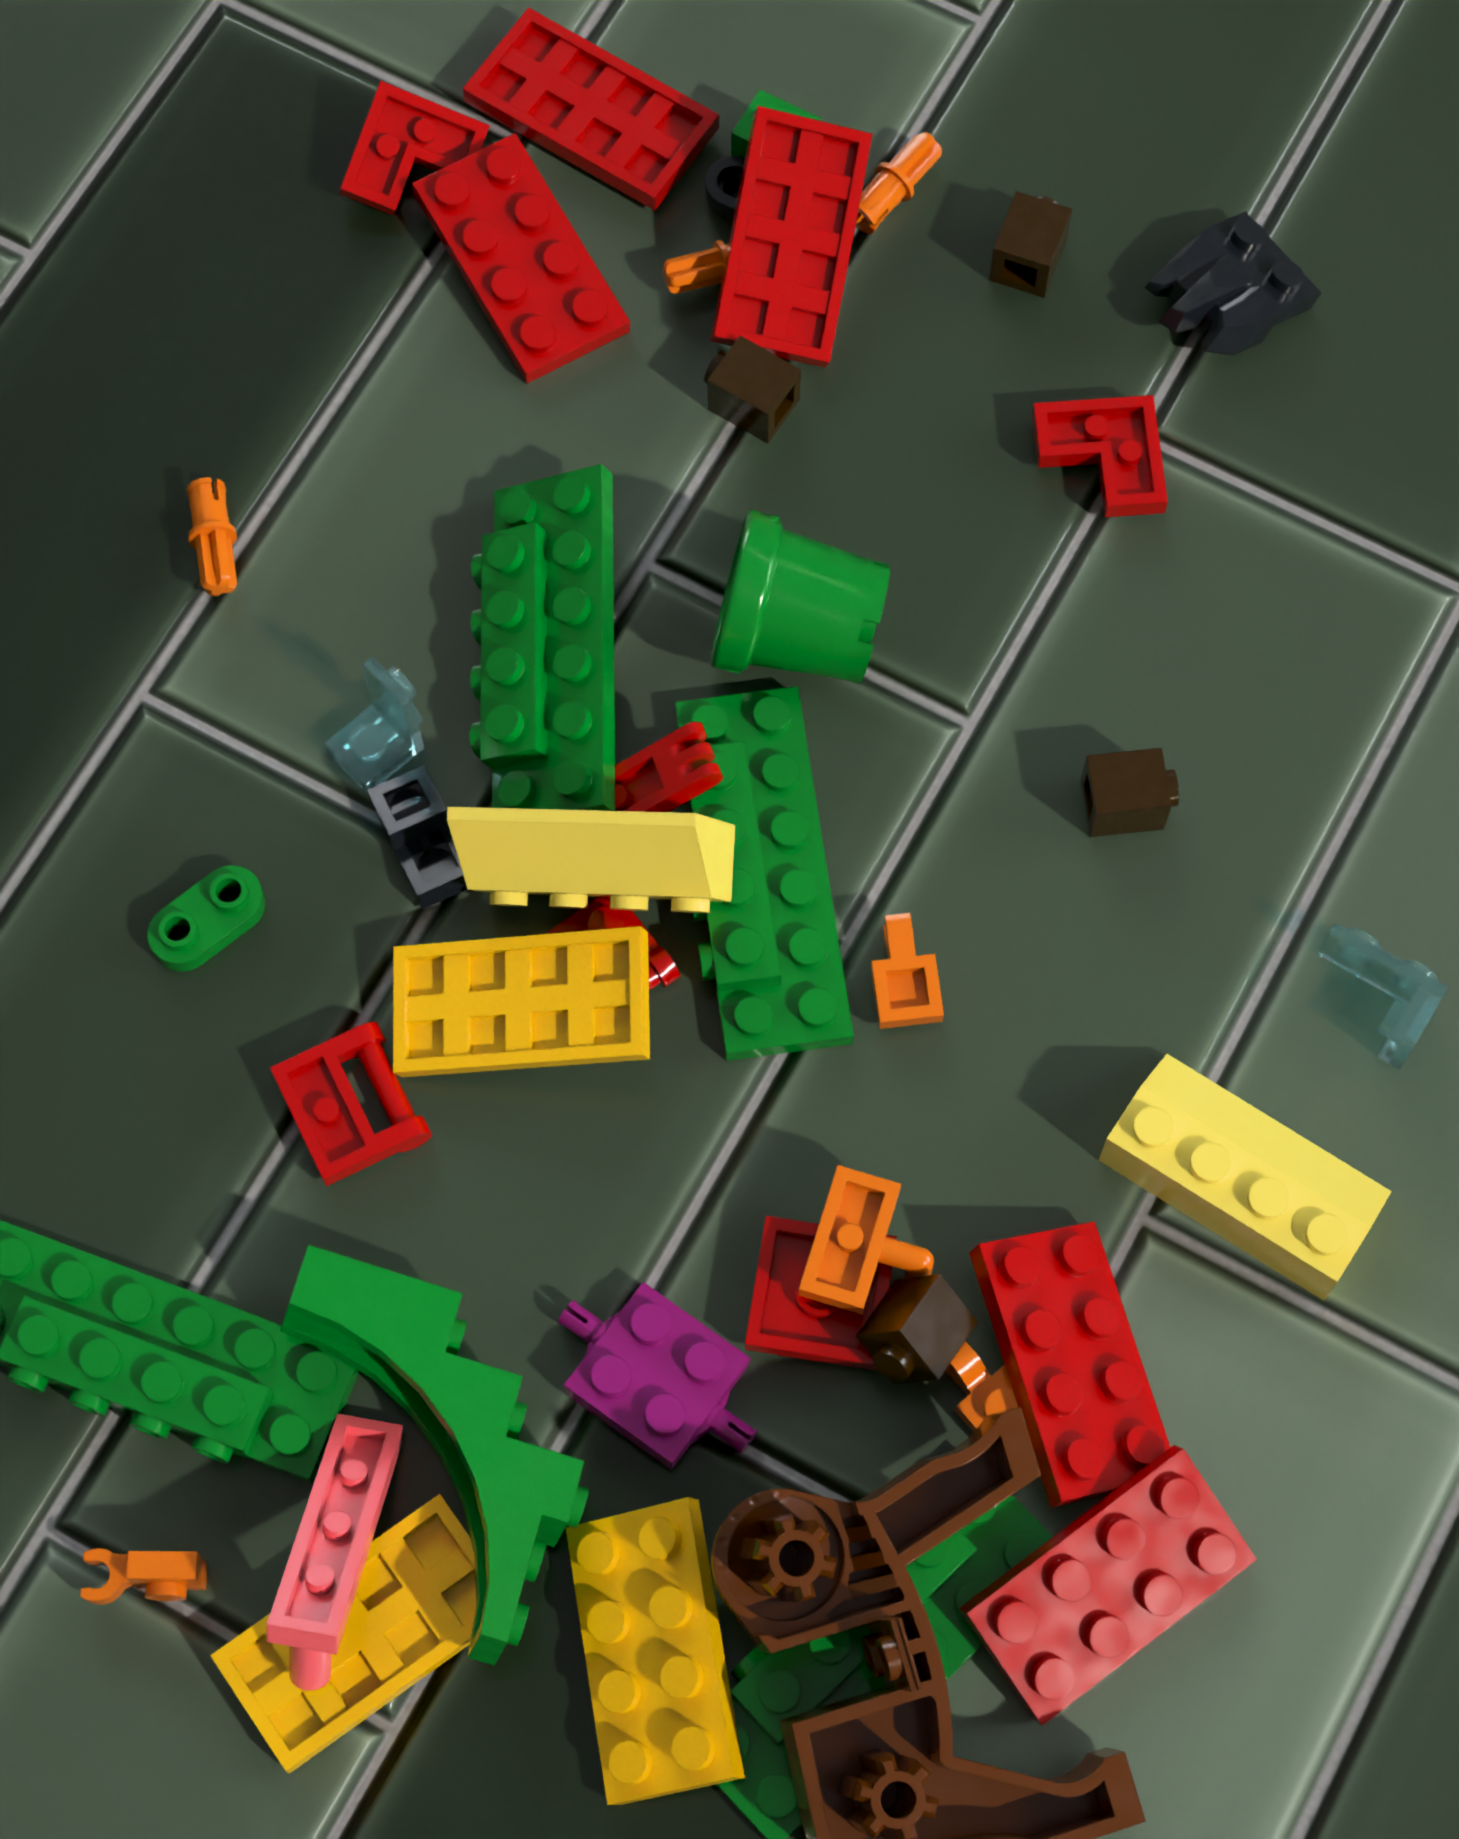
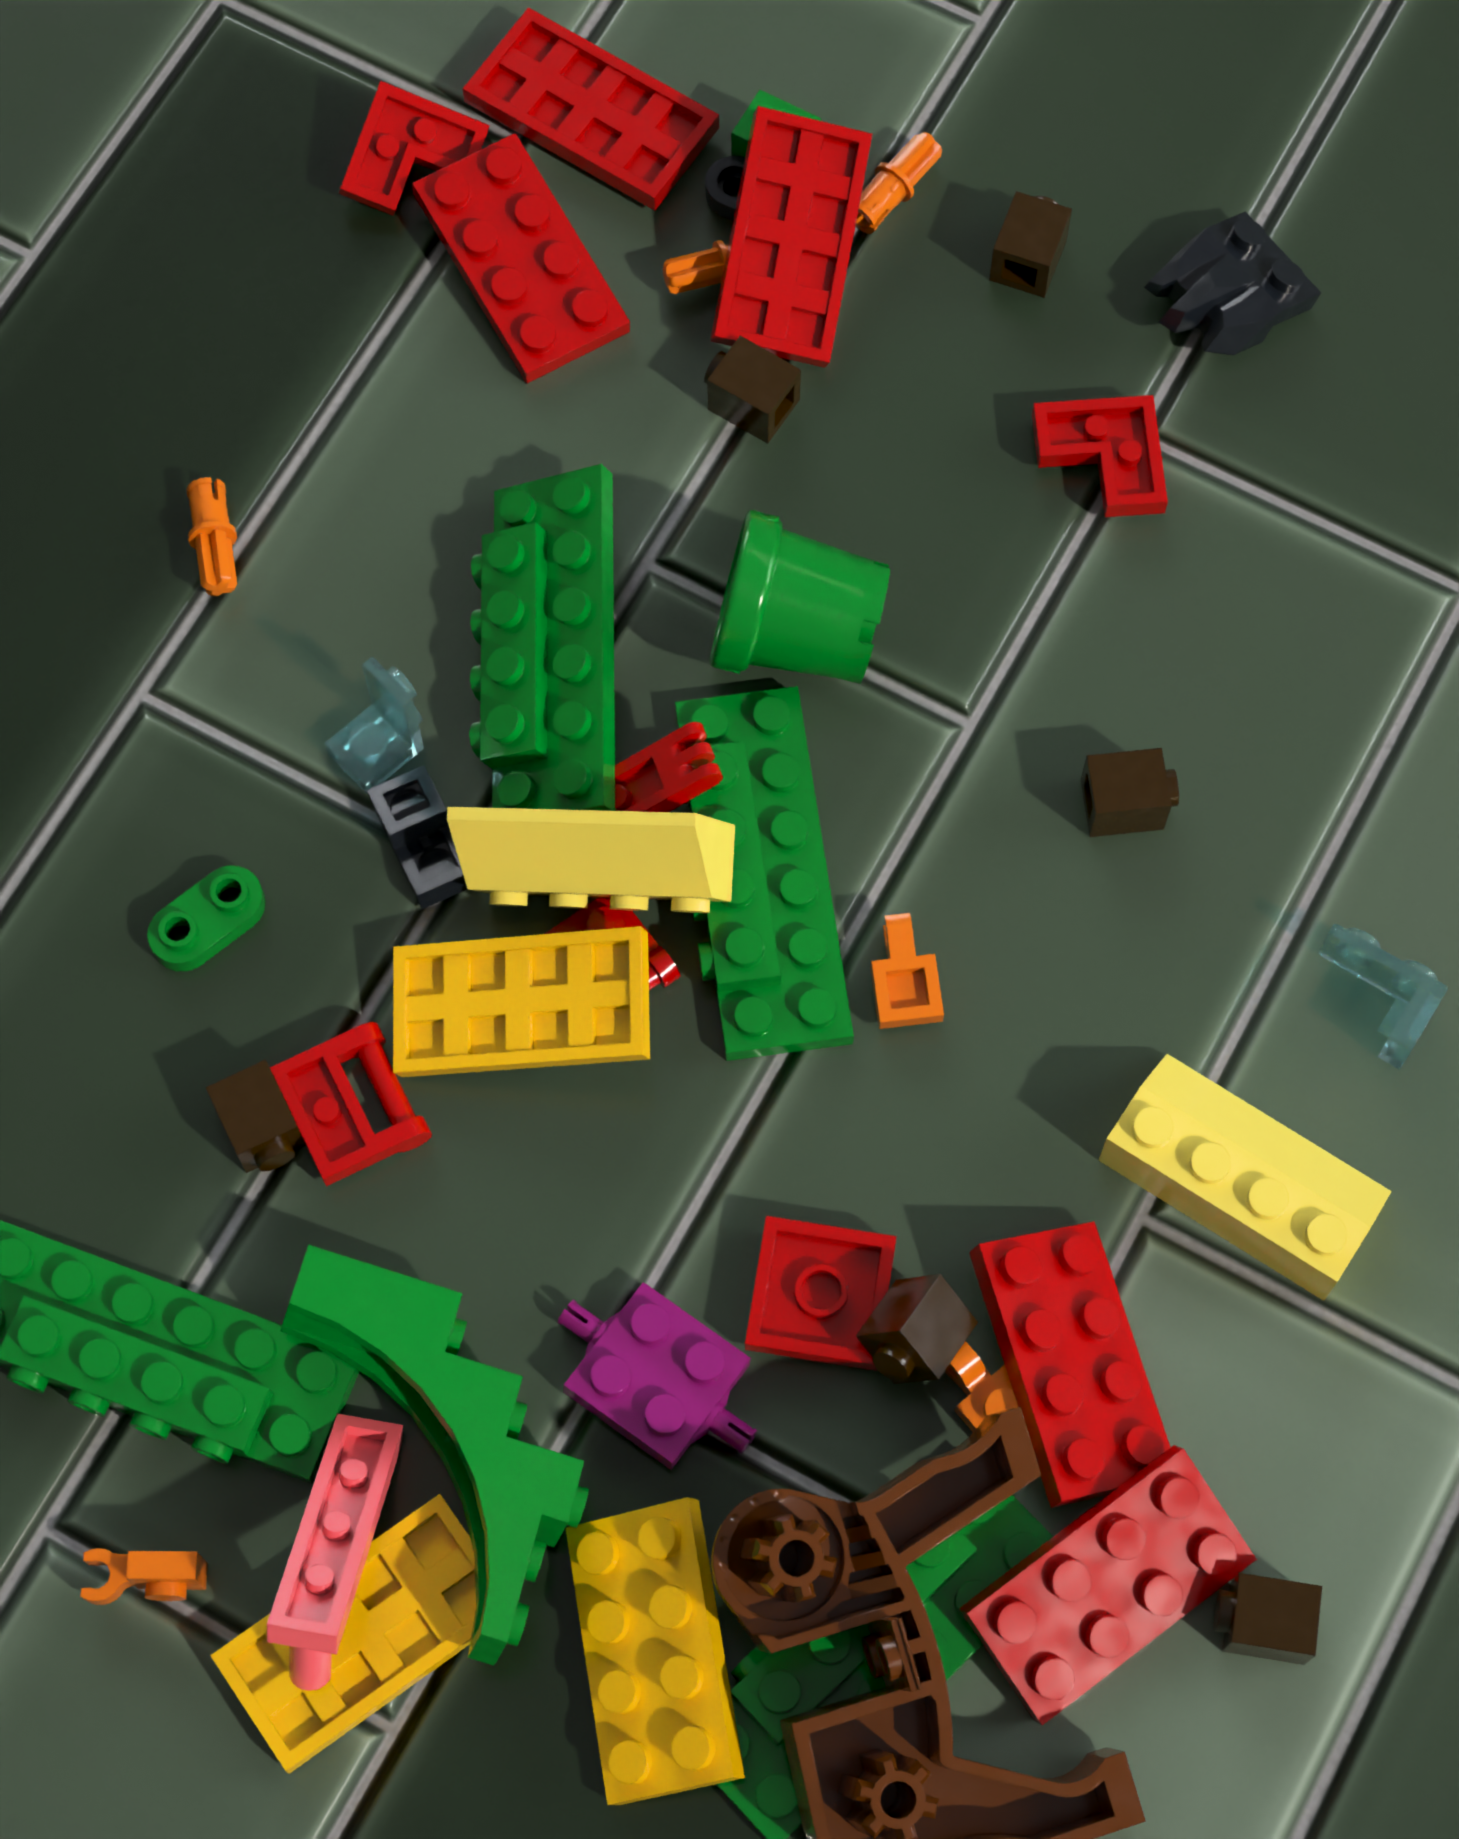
orange plate [798,1165,934,1315] -> none
none -> dark brown brick [205,1059,305,1173]
none -> dark brown brick [1213,1573,1322,1665]

